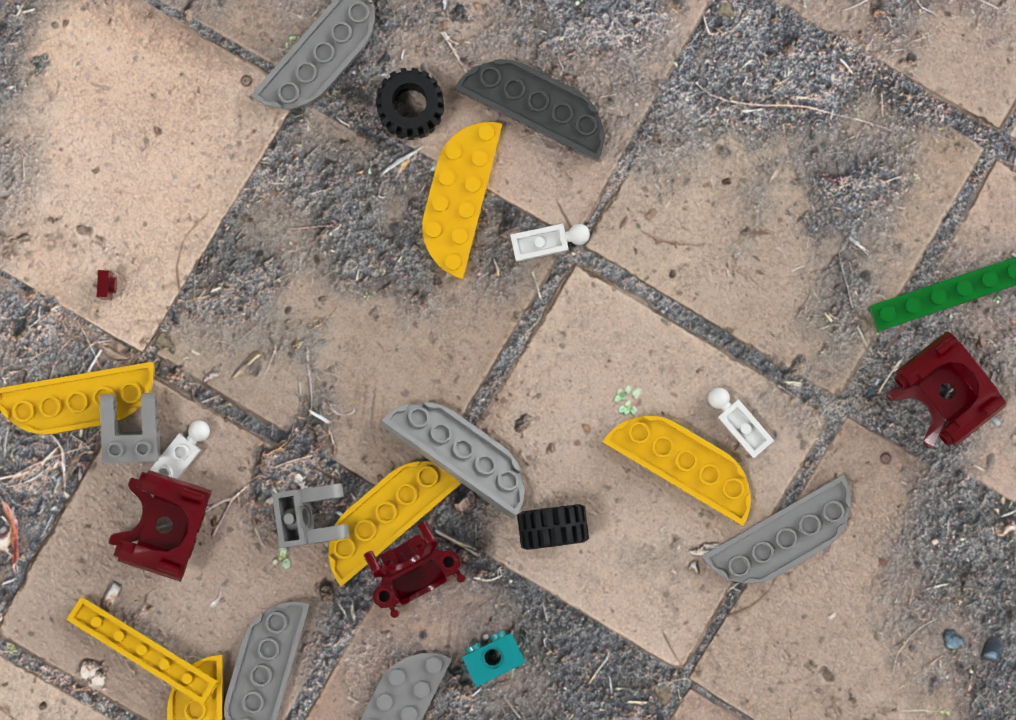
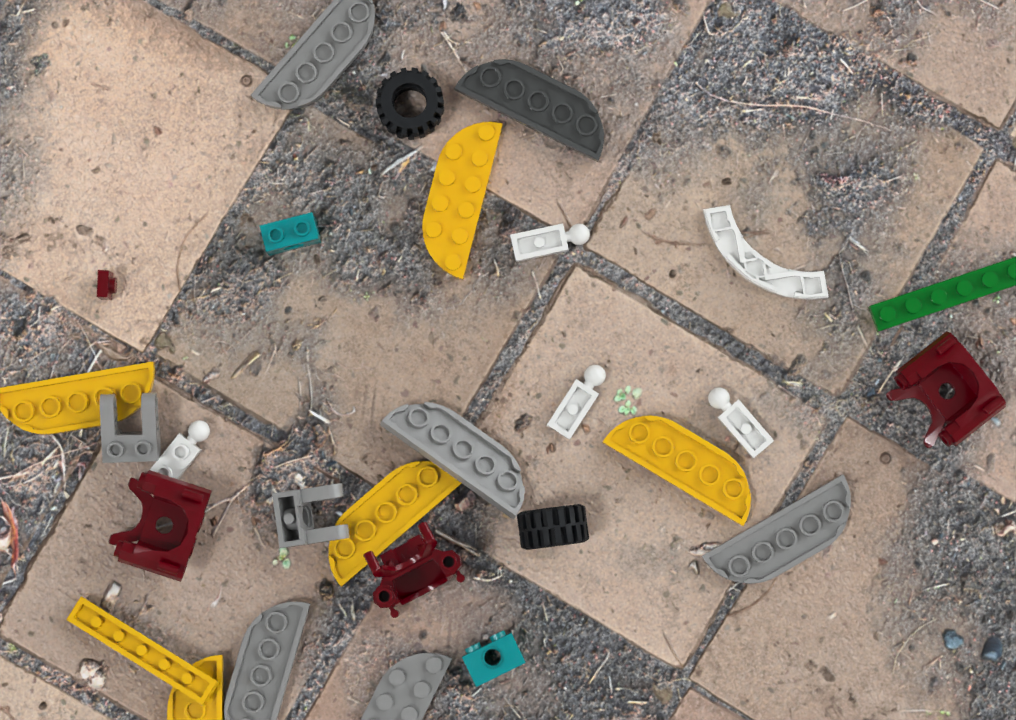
none -> teal brick [260,212,321,256]
none -> white plate [547,365,606,440]
none -> white tile [703,205,829,300]

